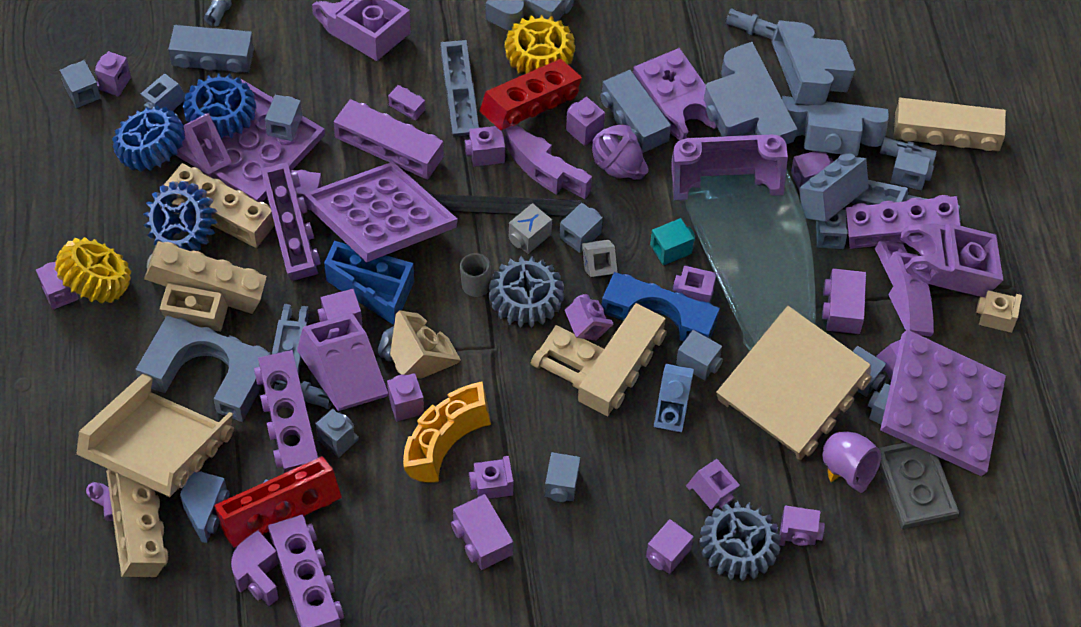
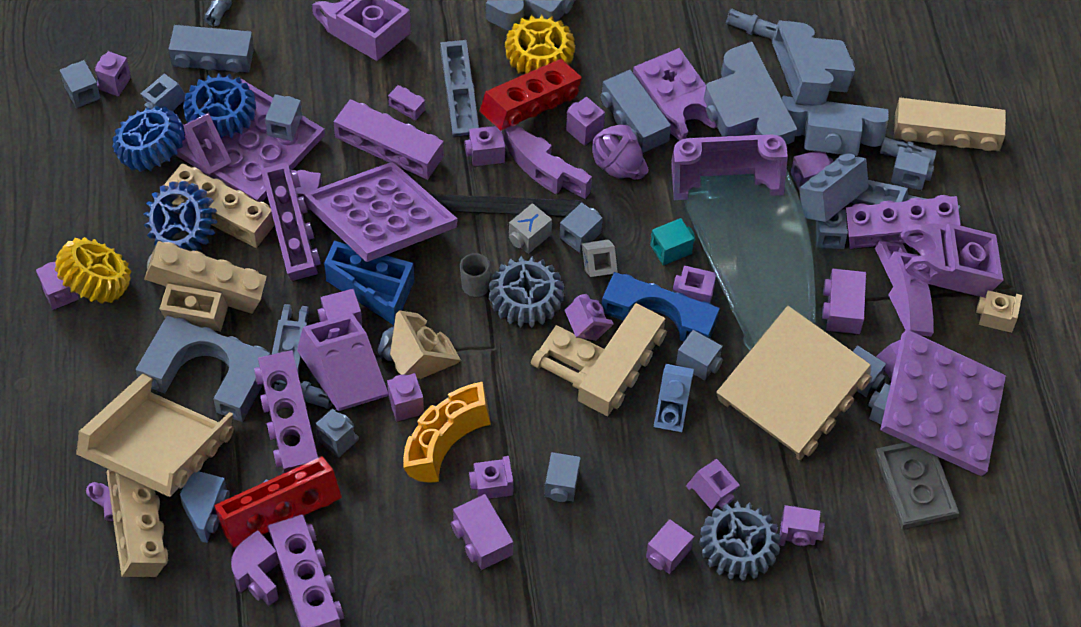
medium lavender piece [823,432,881,493] -> none

